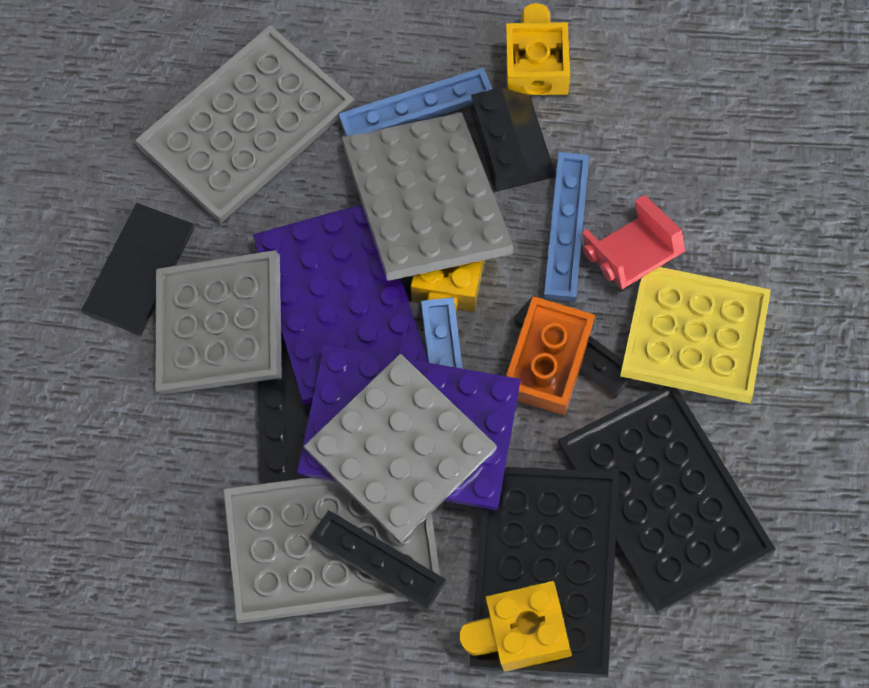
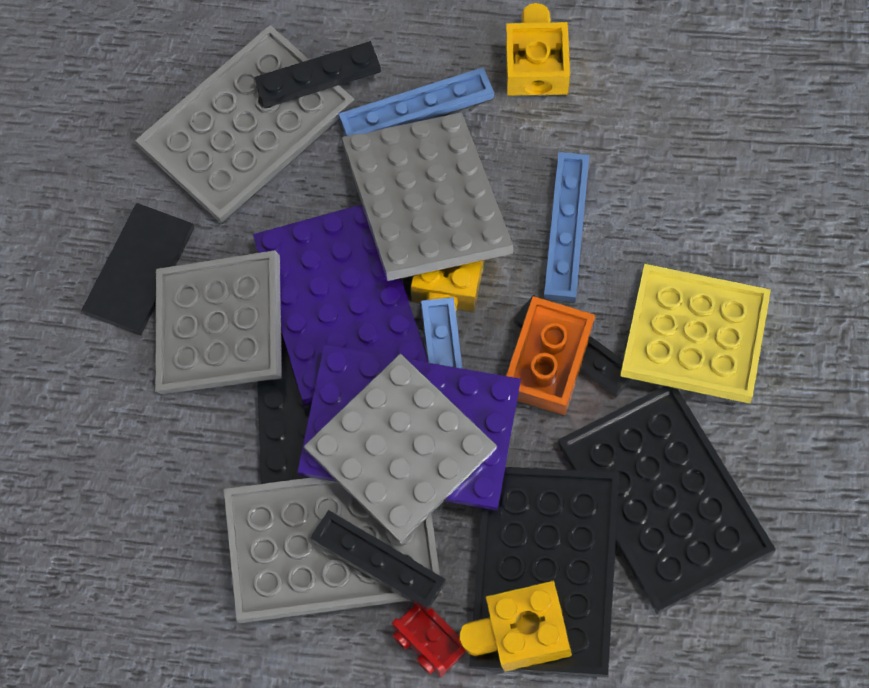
black slope [471,87,556,192] -> none
coral panel [582,195,685,289] -> none
none -> black plate [254,41,381,109]
none -> red bracket [391,604,467,678]

